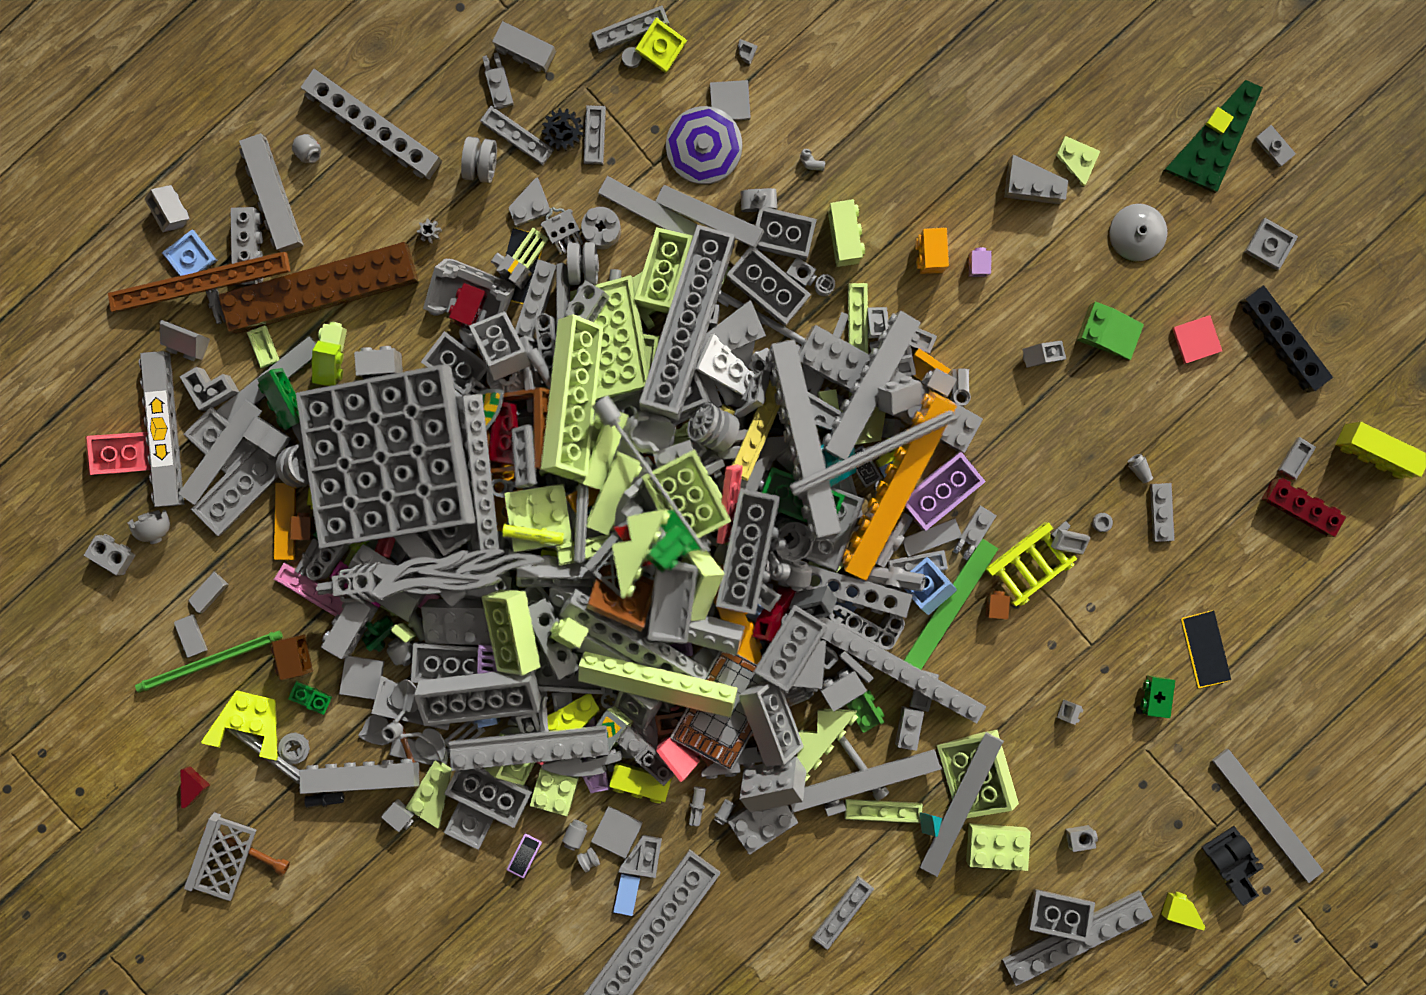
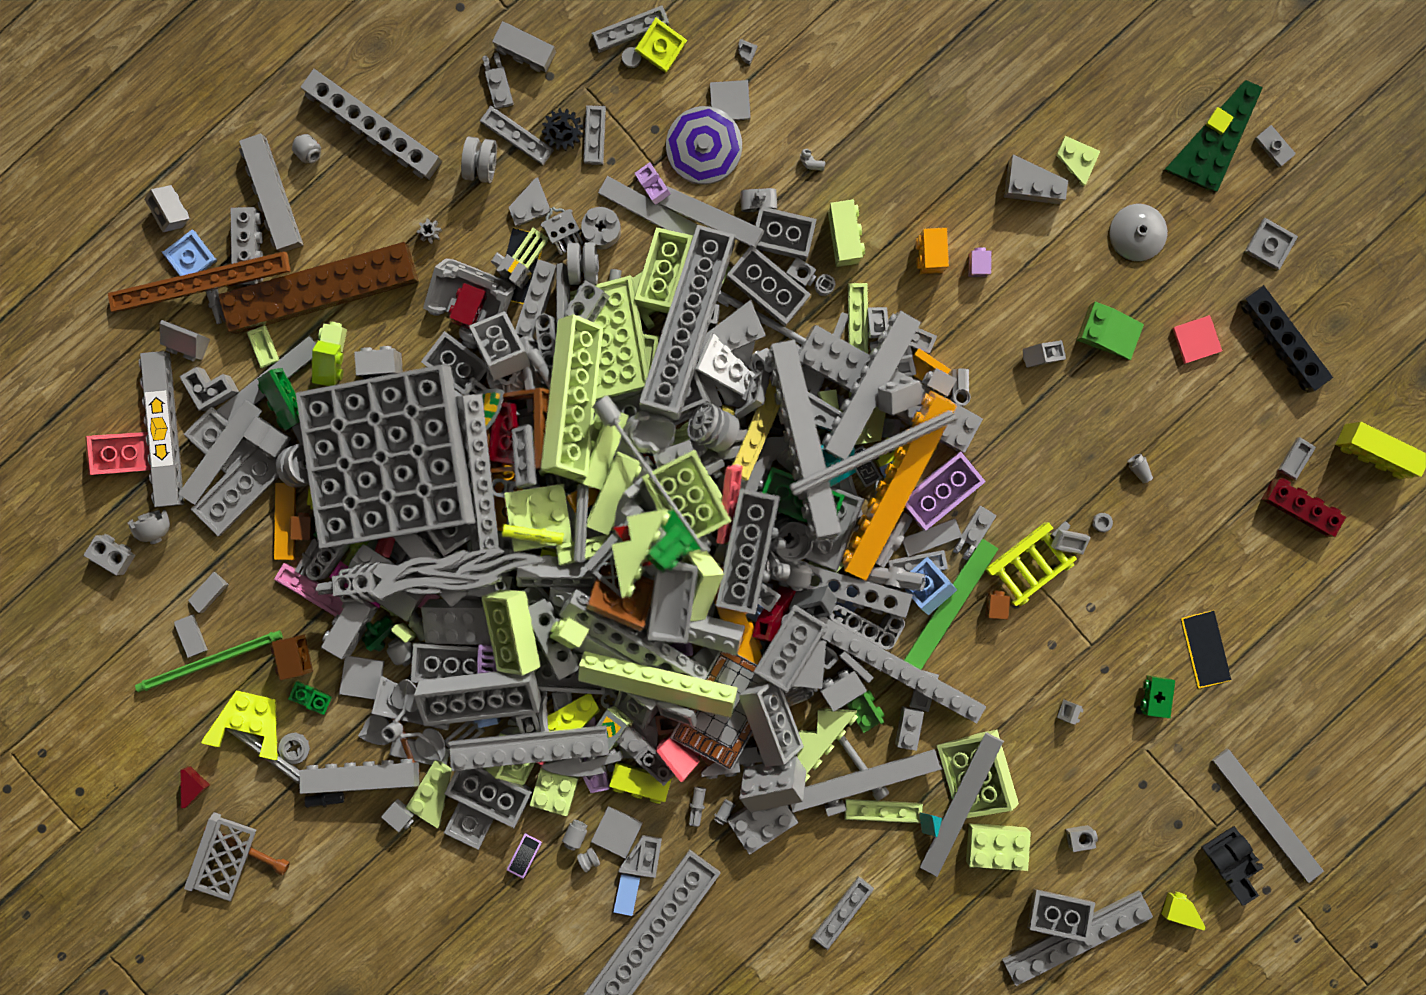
light grey plate [1150,483,1174,541] -> none
none -> lavender slope [635,162,671,205]
none -> light grey tile [657,700,698,727]

